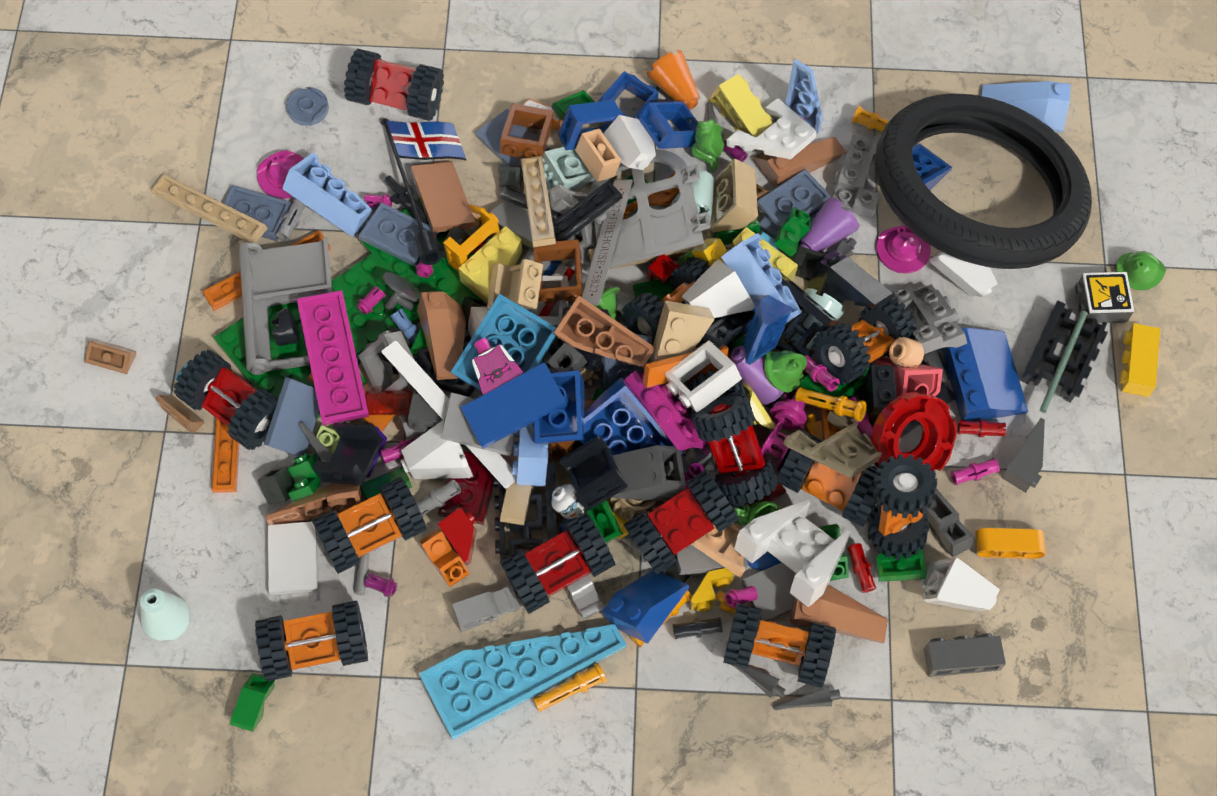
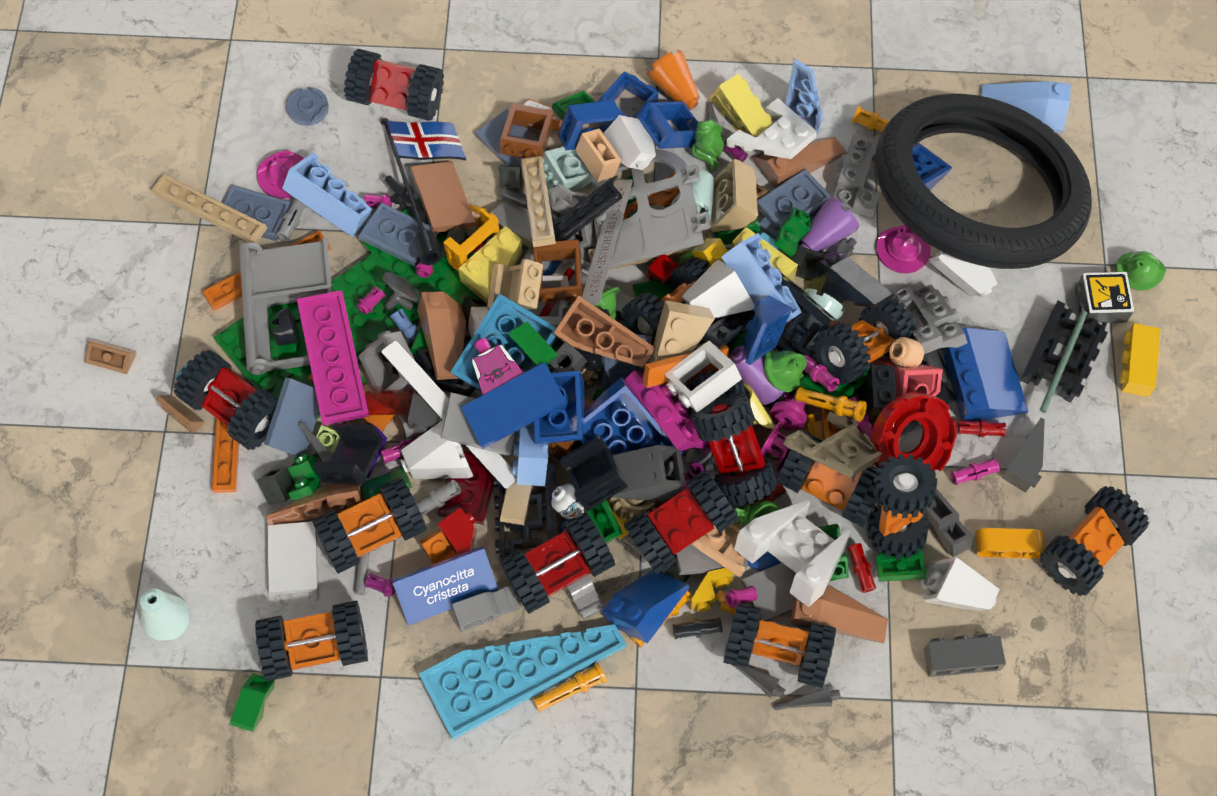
none -> tile [392,546,498,625]
none -> green slope [508,322,558,366]
none -> black plate [1039,486,1149,596]

